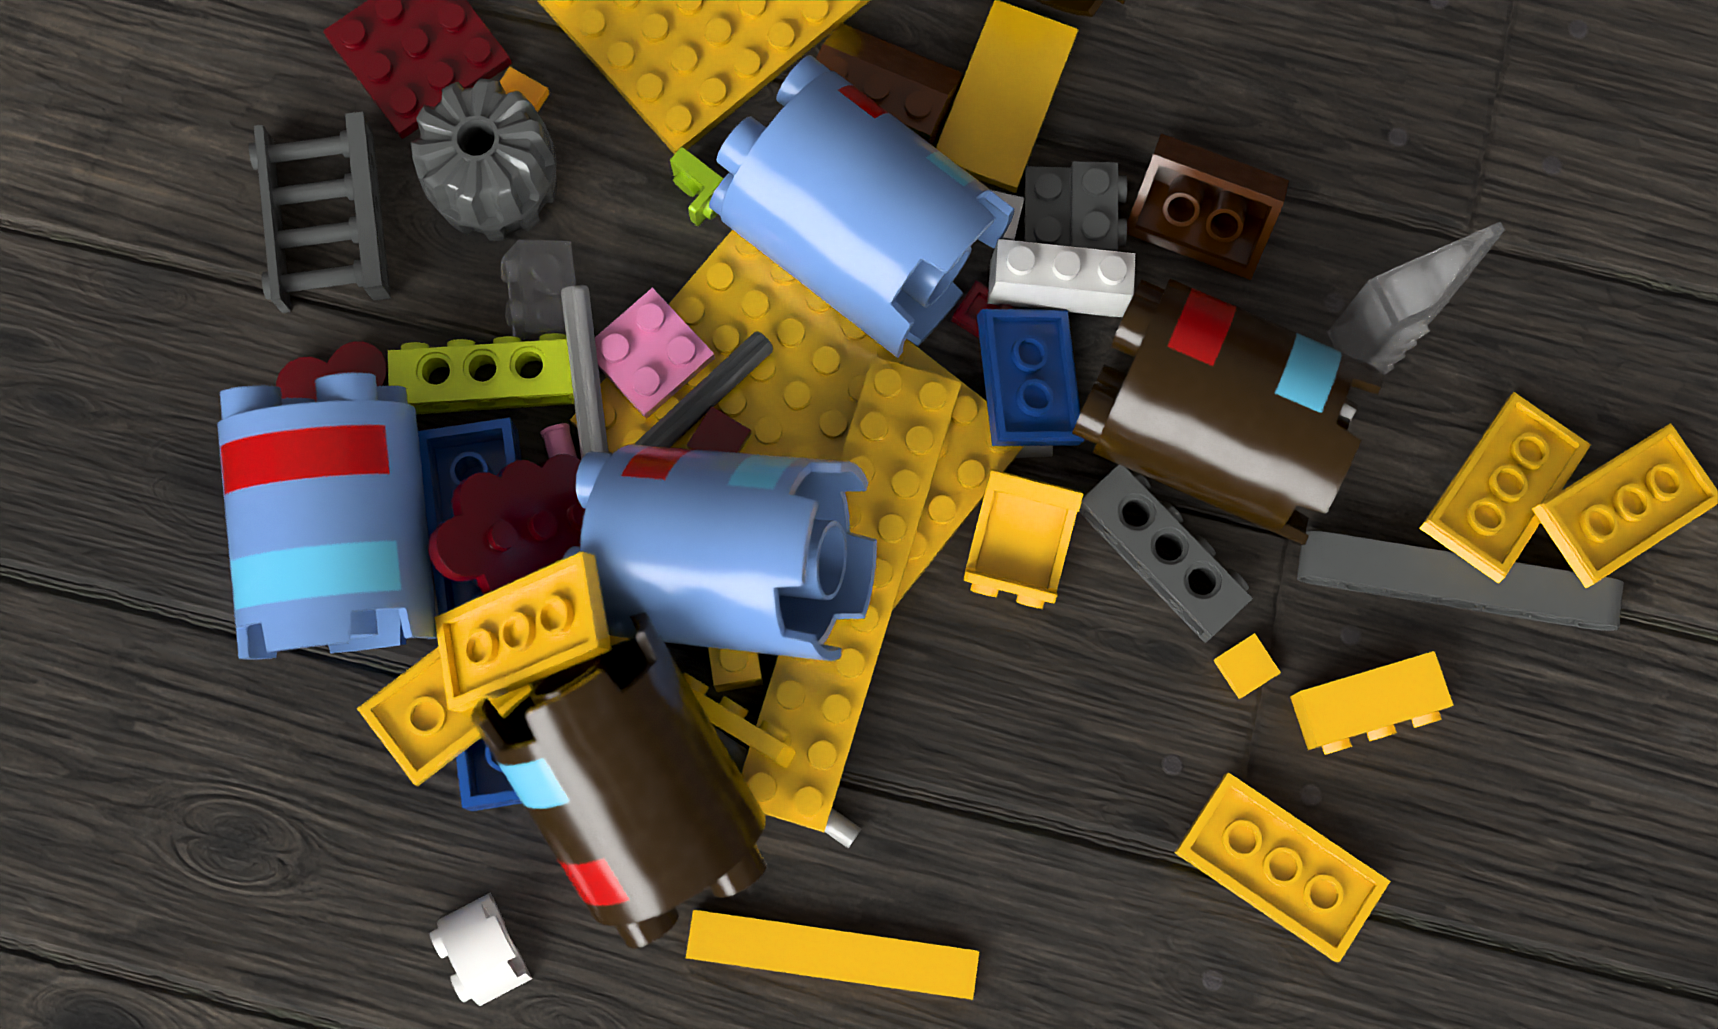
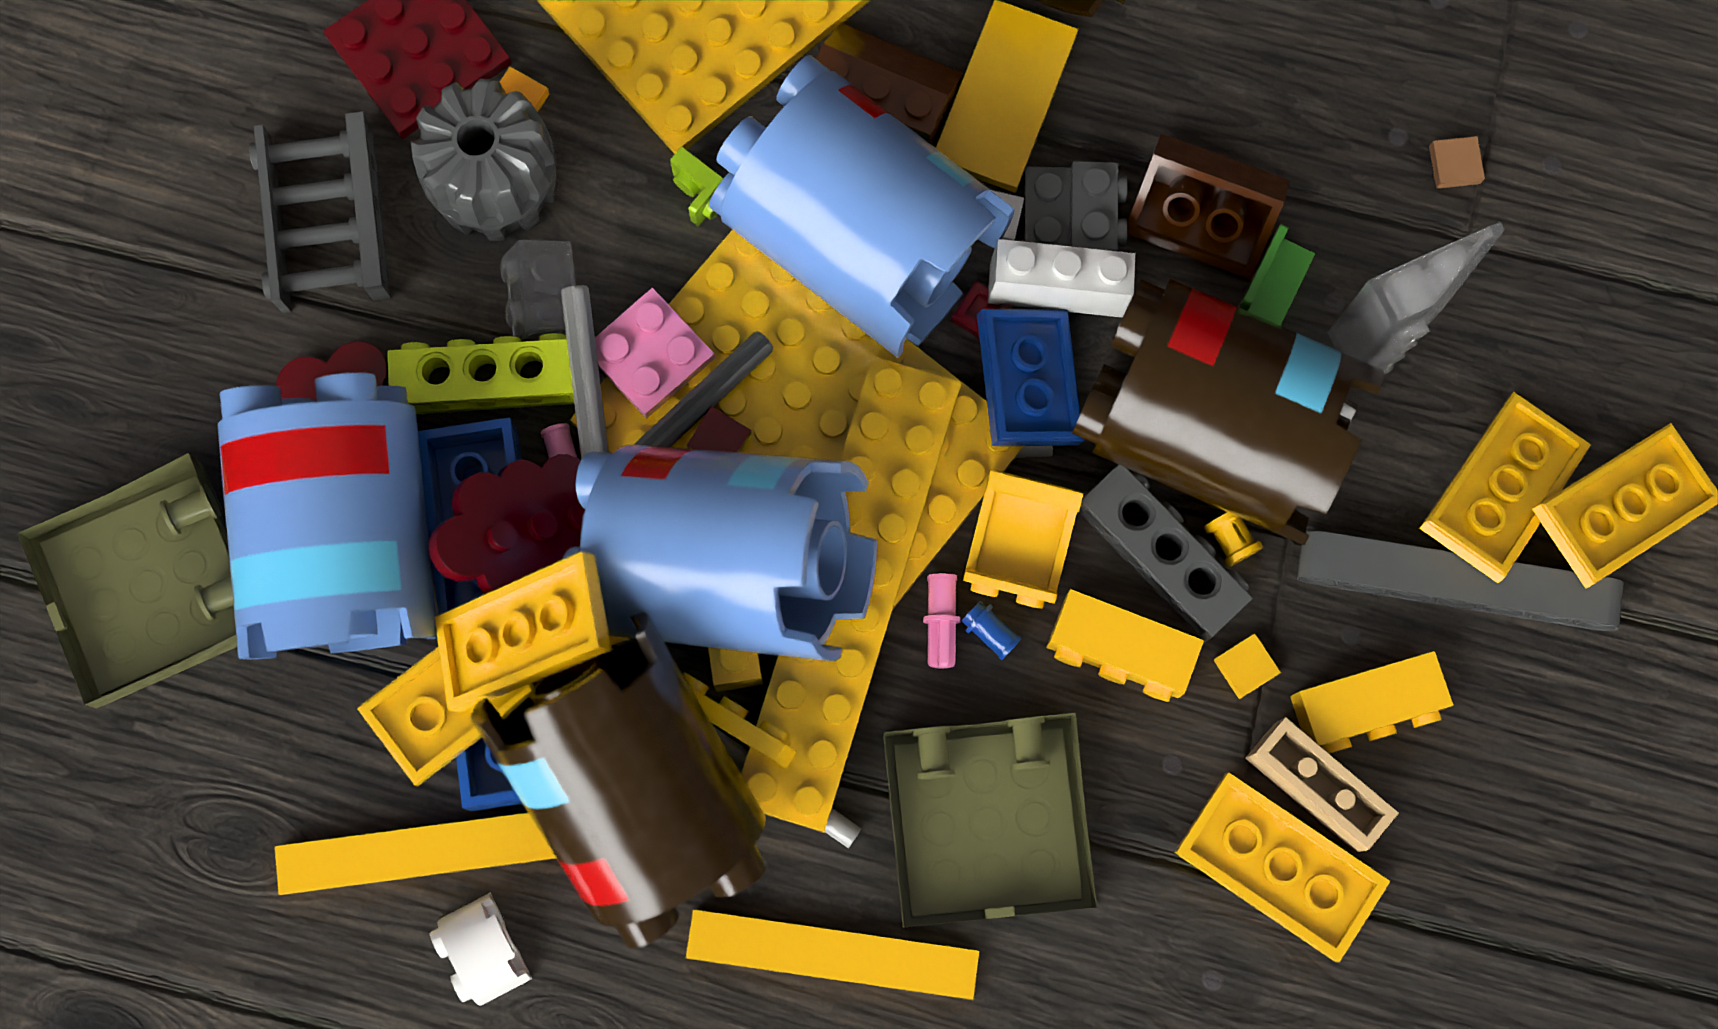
none -> olive piece [17,453,237,709]
none -> yellow tile [275,813,557,895]
none -> olive piece [883,713,1097,928]
none -> bright pink axle [923,573,960,669]
none -> blue pin [961,601,1022,661]
none -> yellow brick [1046,589,1204,702]
none -> yellow bush [1203,512,1263,568]
none -> bright green panel [1238,224,1316,326]
none -> tan brick [1245,717,1399,852]
none -> medium nougat tile [1429,136,1485,189]

